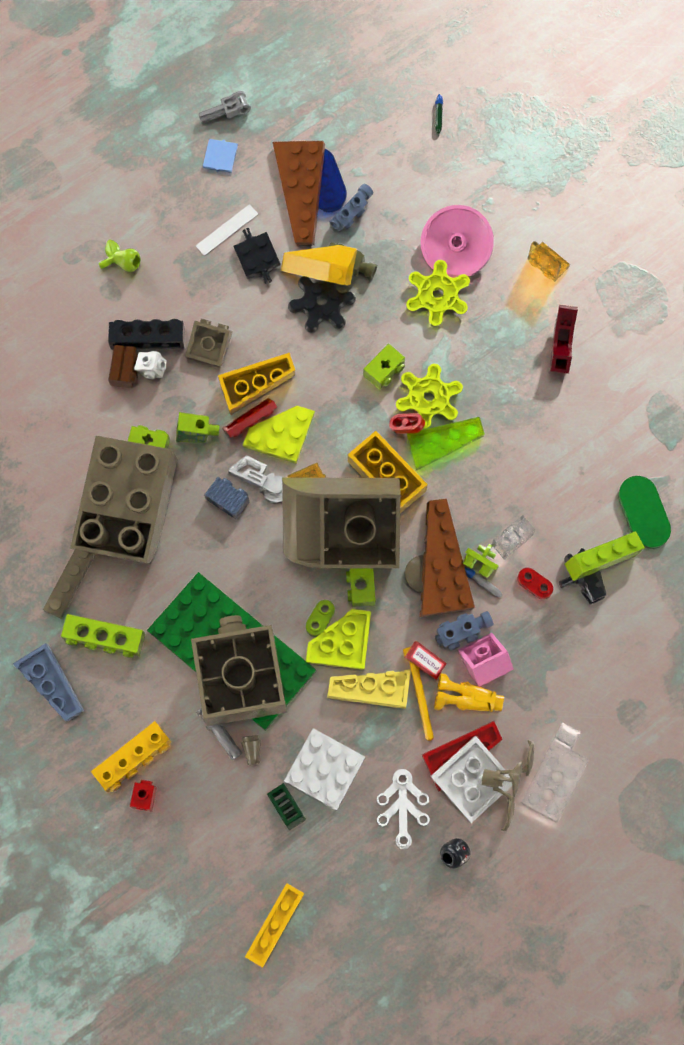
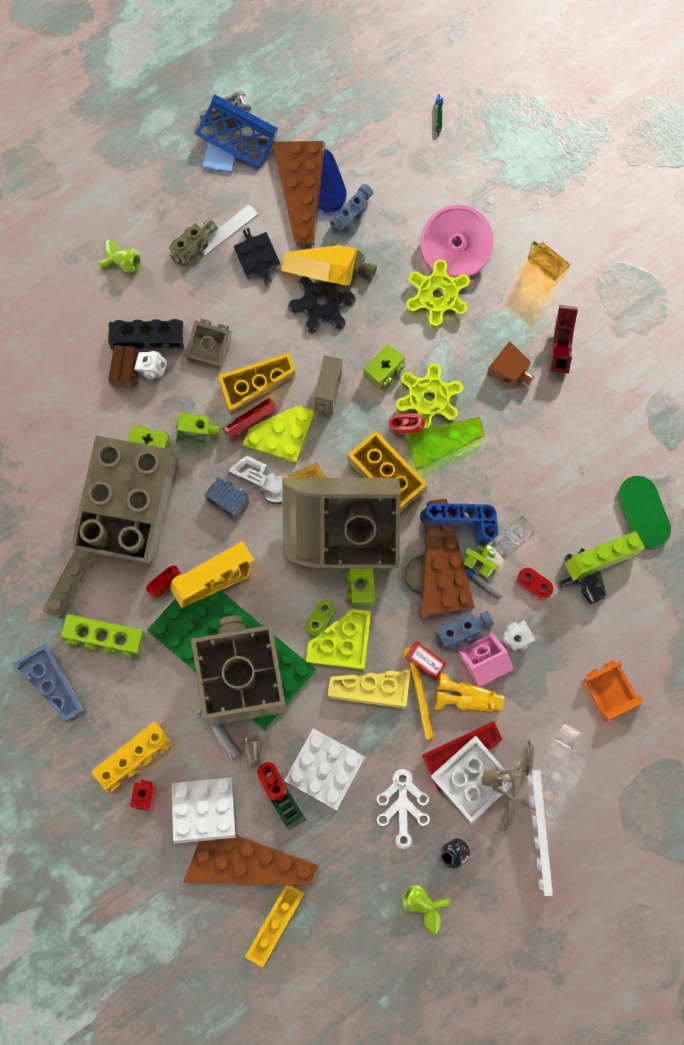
none -> red plate [146,565,182,597]
none -> olive brick [169,218,218,264]
none -> yellow wedge [170,541,254,608]
none -> white plate [172,777,236,844]
none -> dark orange wing [183,835,319,886]
none -> blue fence [195,94,278,168]
none -> red plate [257,762,287,801]
none -> dark tan window [314,355,343,414]
none -> lime piece [402,885,450,935]
none -> blue beam [420,503,498,545]
none -> dark orange torso [487,342,535,387]
none -> white brick [503,620,535,651]
none -> white plate [528,769,553,896]
none -> orange panel [583,660,644,723]

